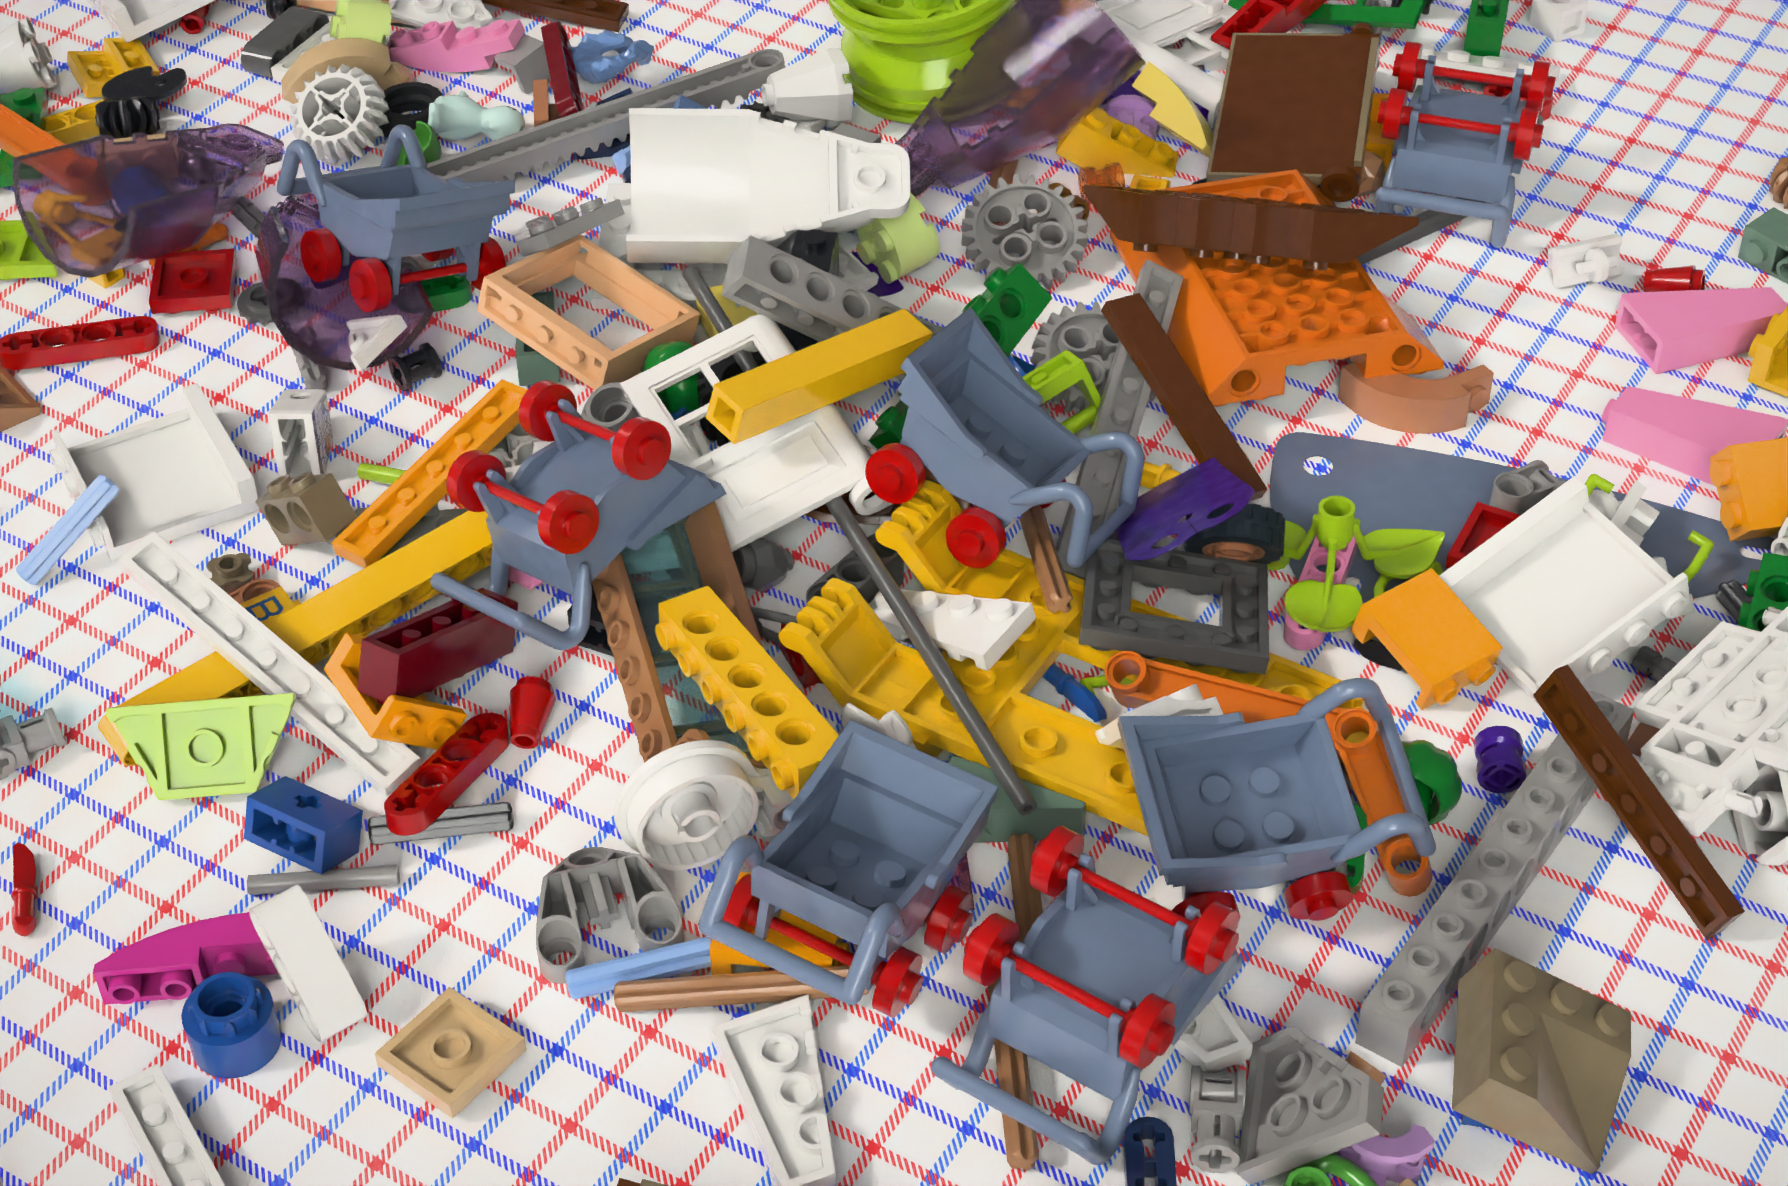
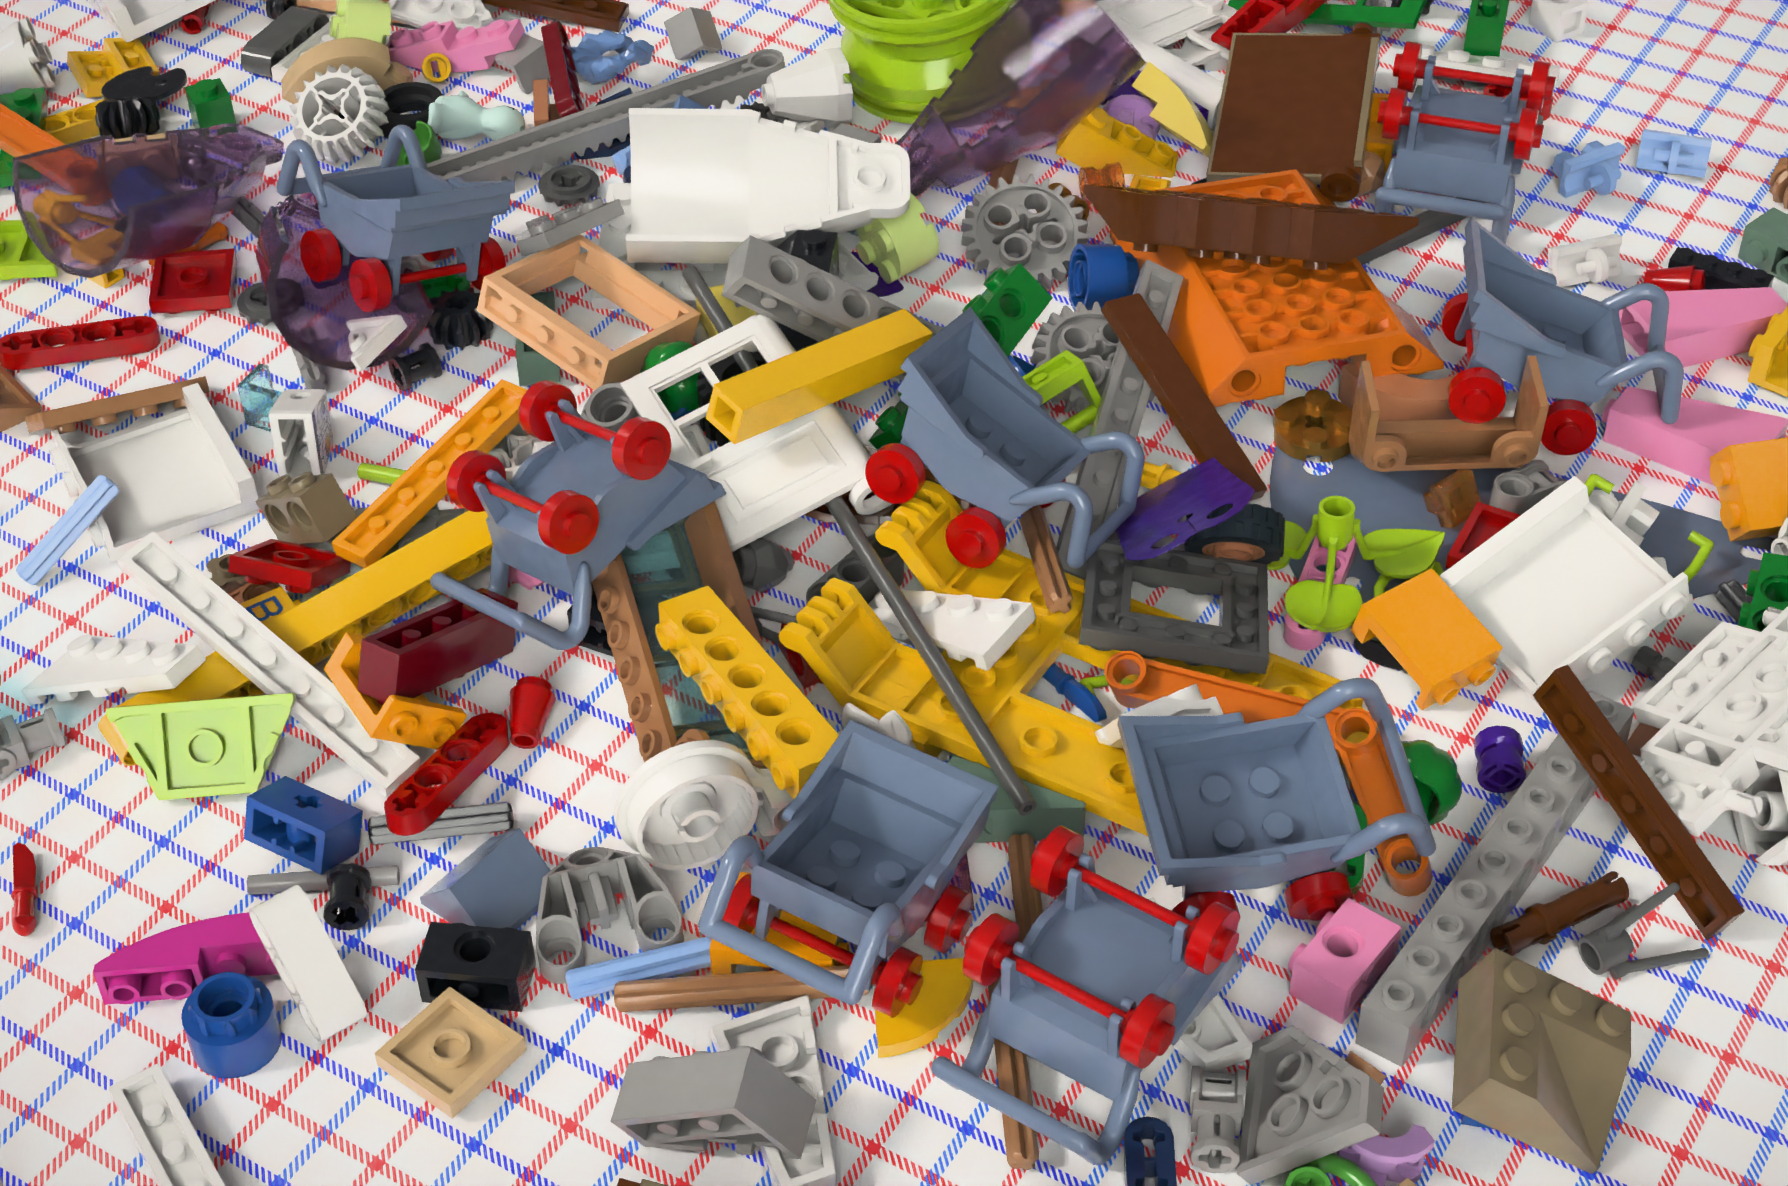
none -> white wing [21,634,206,705]
none -> medium nougat wing [25,376,210,436]
none -> green brick [184,78,238,141]
none -> red plate [228,539,351,594]
none -> clear light blue panel [237,363,282,432]
none -> black bush [323,863,371,931]
none -> black brick [415,922,536,1012]
none -> sand blue slope [420,828,551,929]
none -> yellow hinge [421,53,451,84]
none -> black gear [425,287,494,351]
none -> dark grey gear [539,165,600,207]
none -> light grey wedge [610,1045,816,1159]
none -> light grey panel [664,7,722,60]
none -> yellow tile [875,958,974,1058]
none -> blue piece [1068,244,1139,311]
none -> pearl gold plate [1273,389,1353,462]
none -> bright pink brick [1288,898,1402,1024]
none -> medium nougat windscreen [1348,355,1549,472]
none -> clear orange tile [1423,469,1481,528]
none -> sand blue piece [1441,217,1684,455]
none -> reddish brown pin [1490,871,1629,956]
none -> light blue hips [1552,140,1626,198]
none -> dark grey plant [1577,882,1709,980]
none -> light blue hips [1636,129,1713,178]
none -> black piece [1668,247,1774,290]

